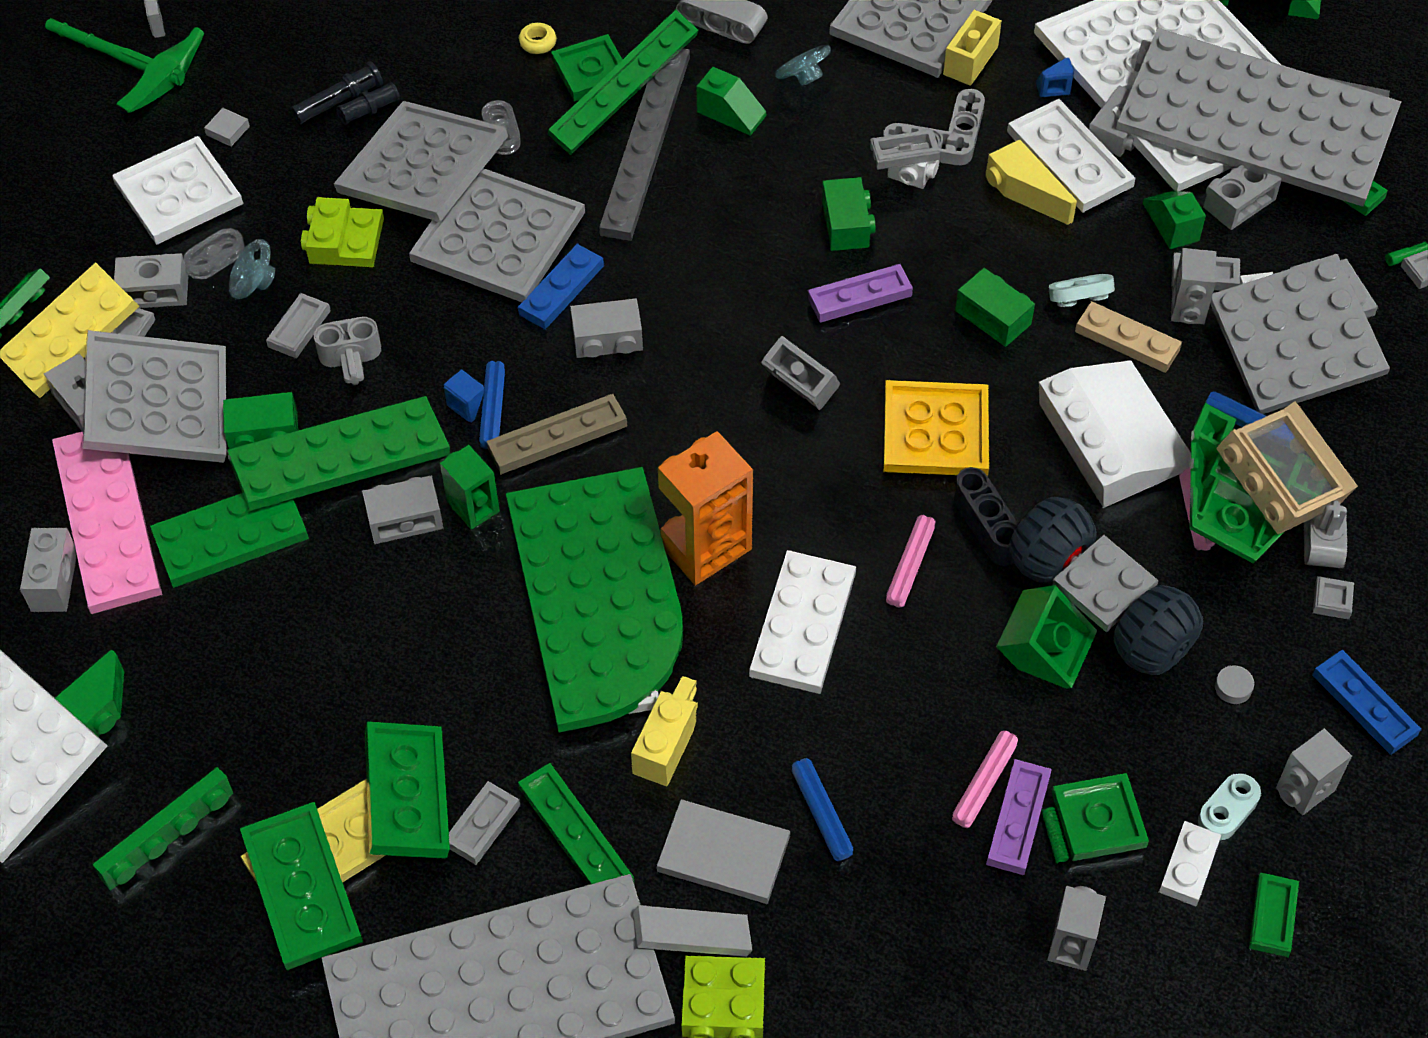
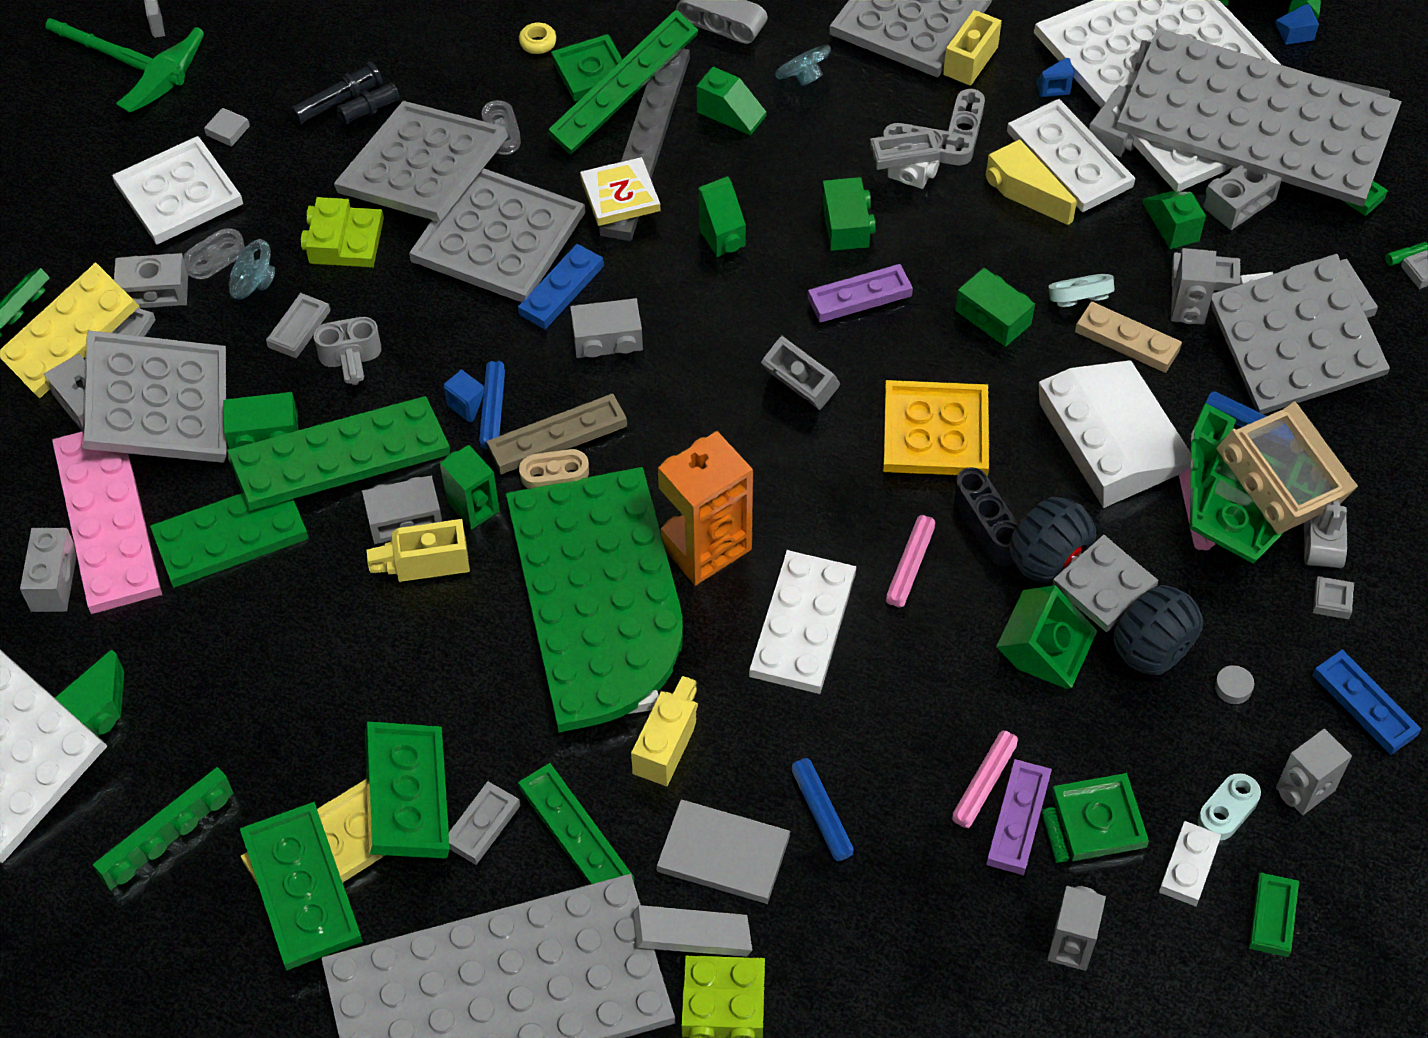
none -> light yellow hinge [367,519,470,582]
none -> tan plate [519,449,589,489]
none -> tile [580,157,660,226]
none -> green slope [699,176,746,257]
none -> blue slope [1275,4,1319,45]

